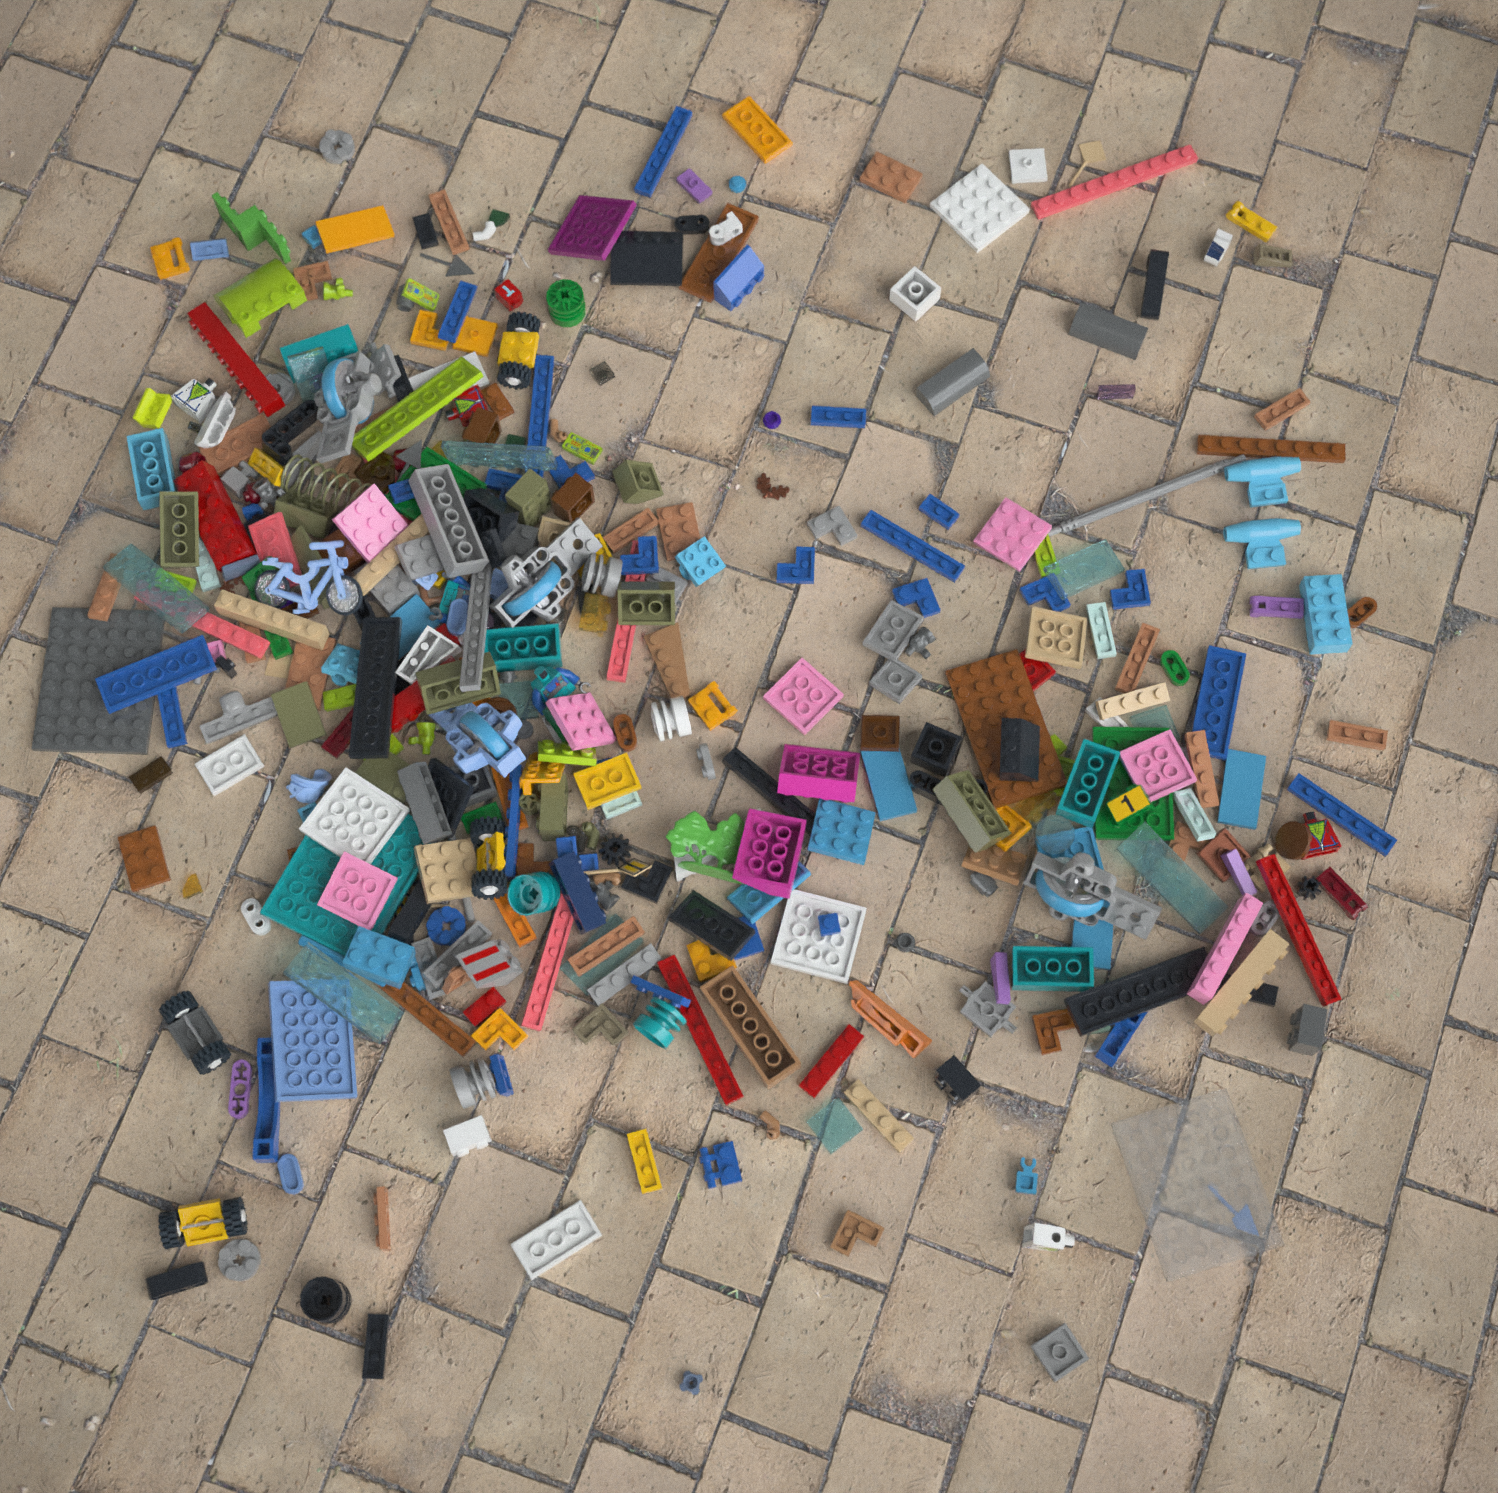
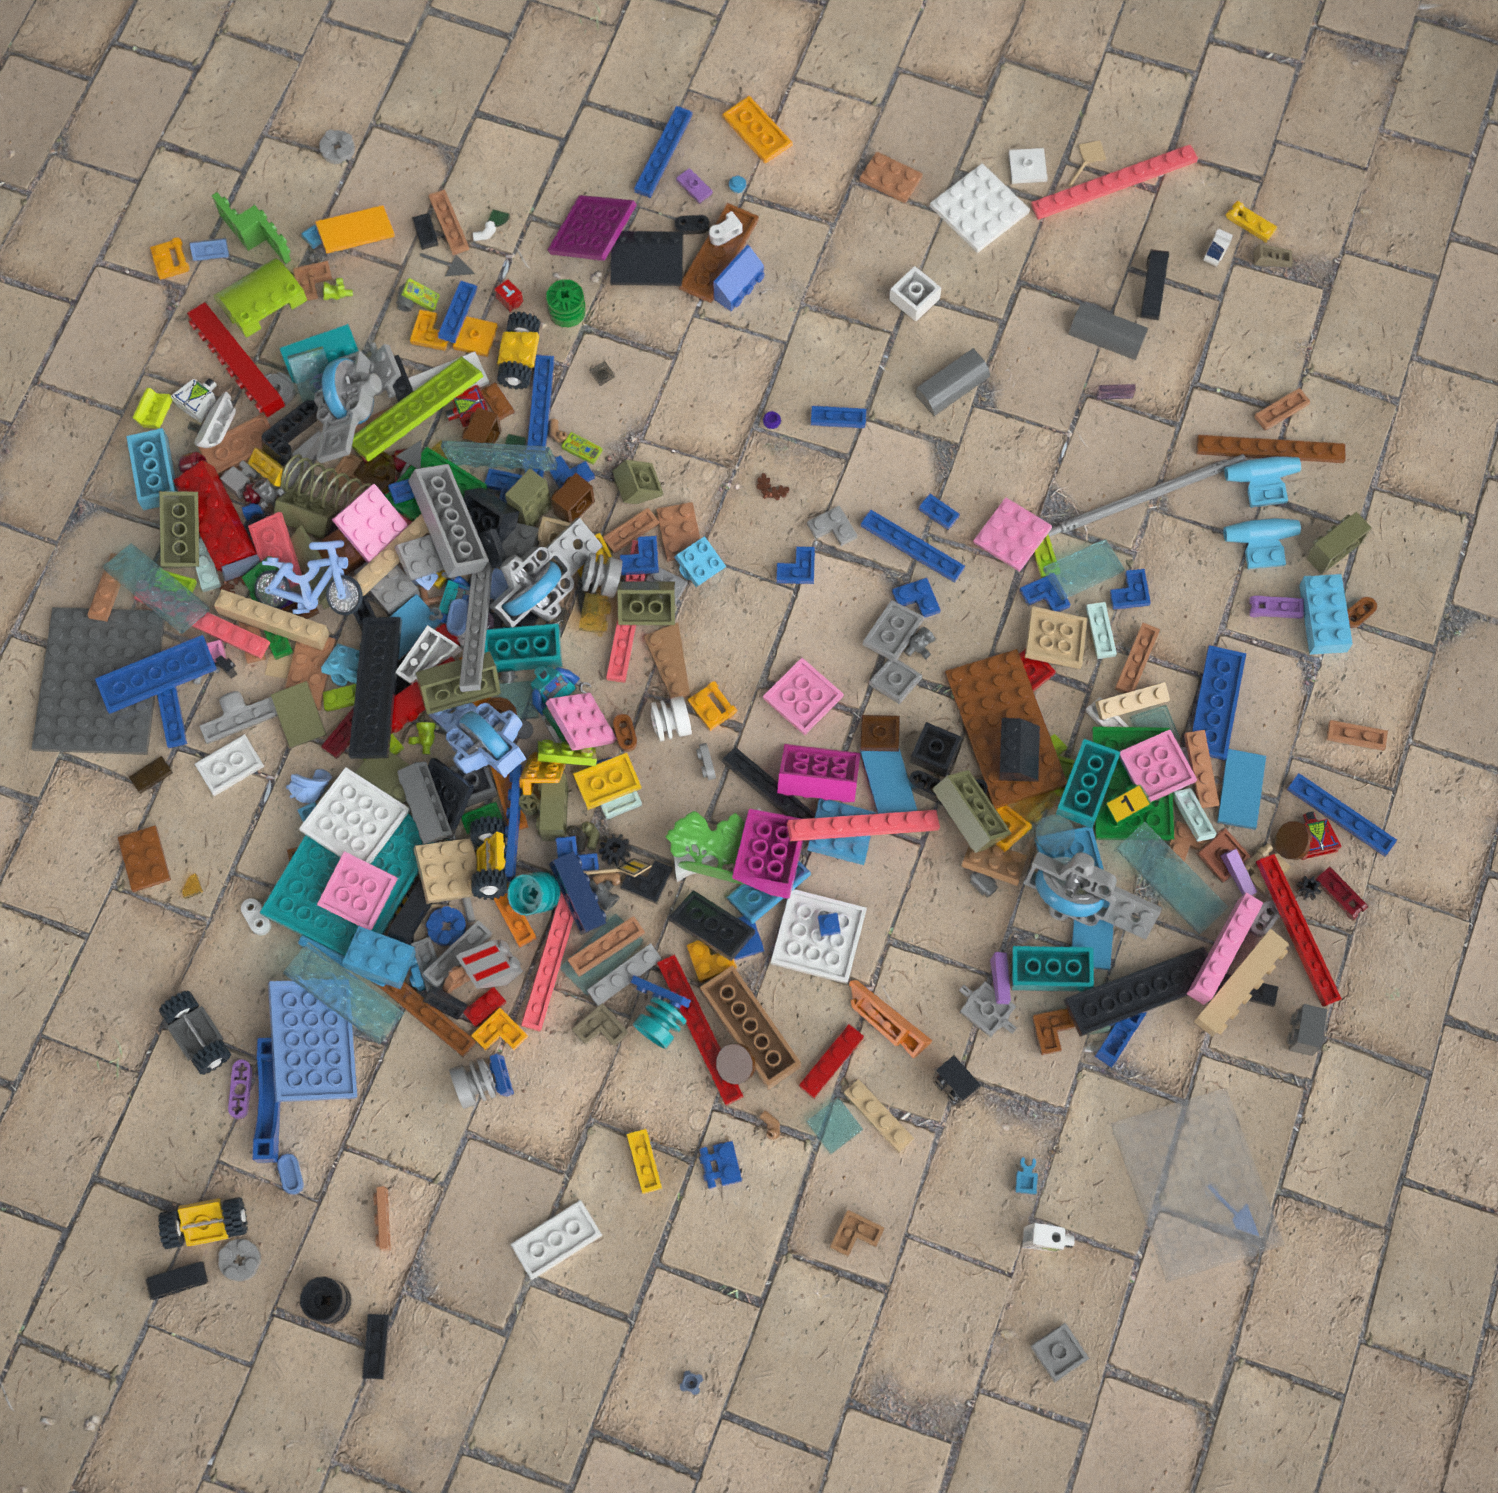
white brick [443,1115,492,1157] -> none
dark orange plate [515,843,554,877] -> none
dark grey plate [895,933,915,953] -> none
green plate [1160,650,1190,686] -> none
none -> black plate [423,986,468,1020]
none -> tile [716,1043,755,1084]
none -> coral plate [787,810,940,841]
none -> olive brick [1307,511,1372,574]

